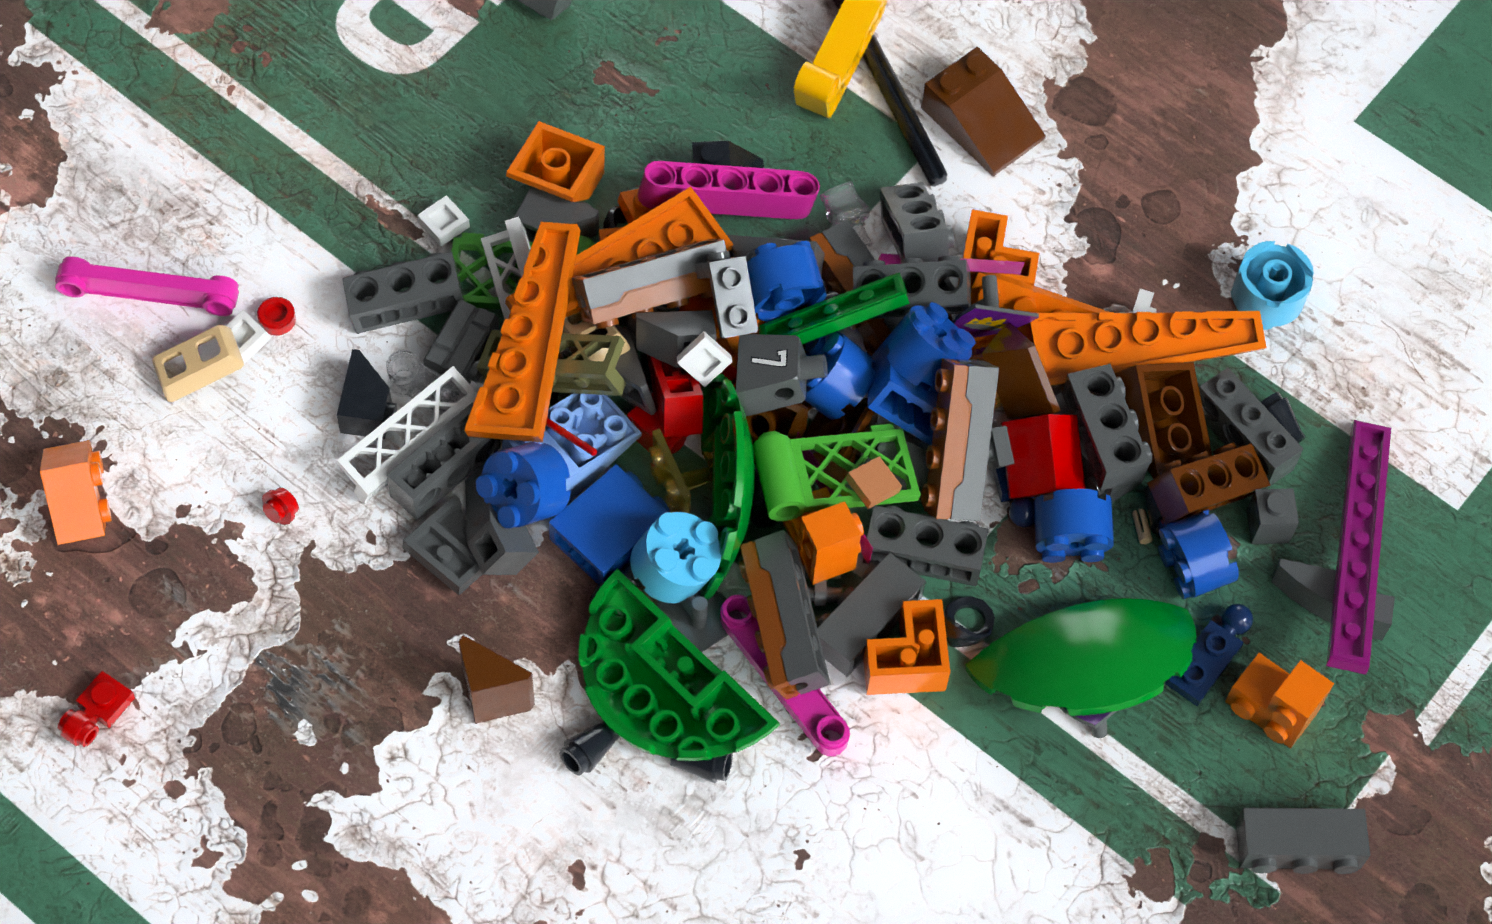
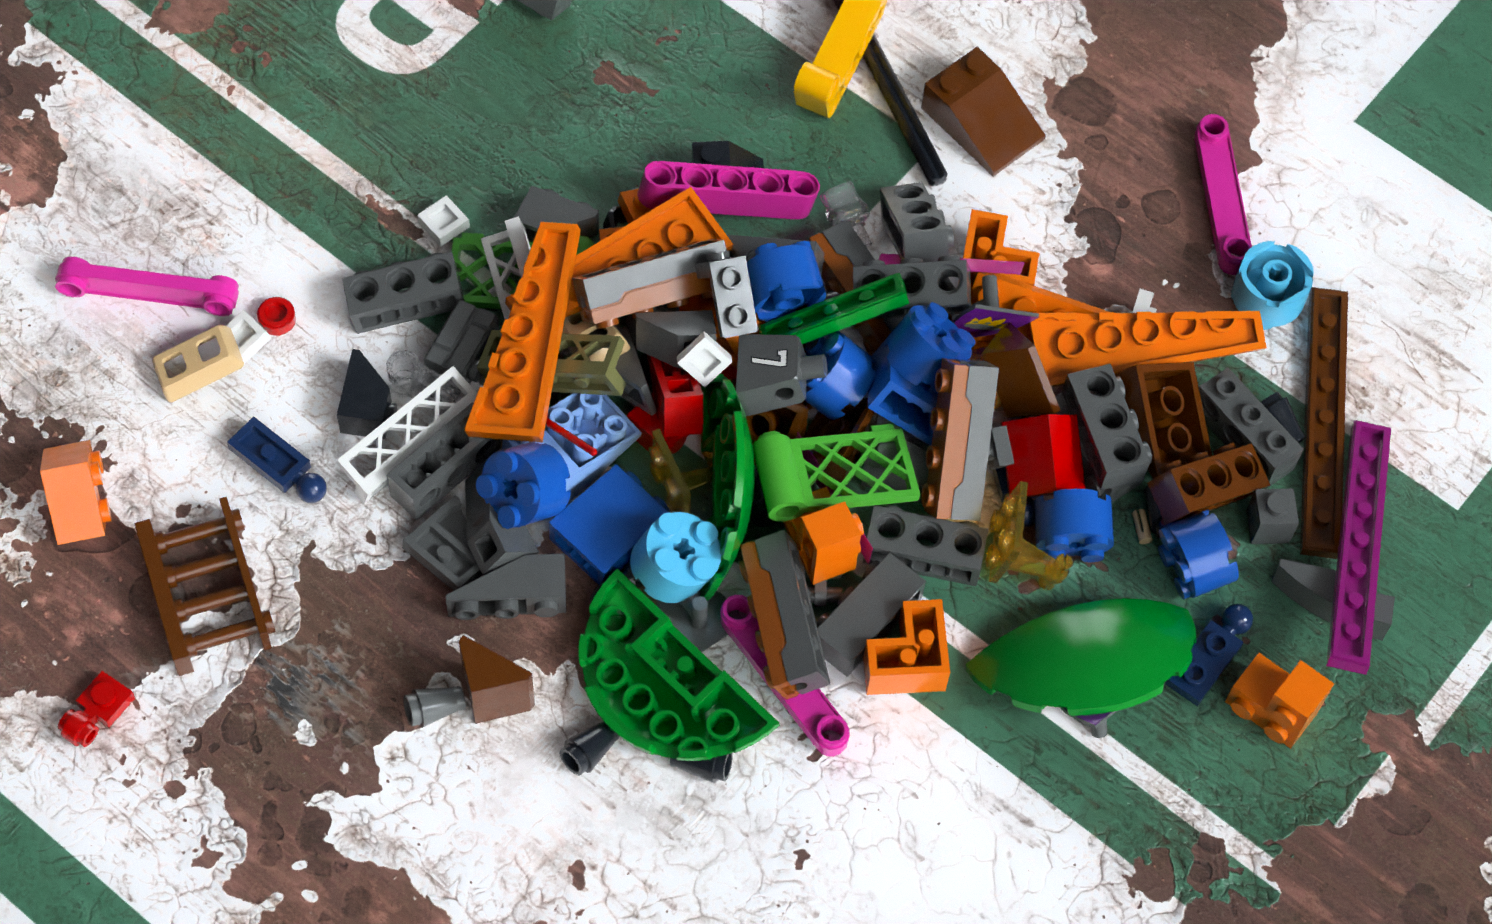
red plate [262,487,299,525] -> none
orange slope [506,121,605,202] -> none
nougat tile [846,456,902,509] -> none
black piece [944,596,995,648] -> none
dark grey brick [1236,808,1370,874] -> none
none -> reddish brown fence [134,496,276,676]
none -> dark blue plate [227,416,327,503]
none -> dark grey cone [403,686,466,728]
none -> dark grey slope [446,553,566,620]
none -> clear yellow plate [986,481,1073,590]
none -> dark pink piece [1195,114,1252,275]
none -> reddish brown tile [1300,287,1348,559]

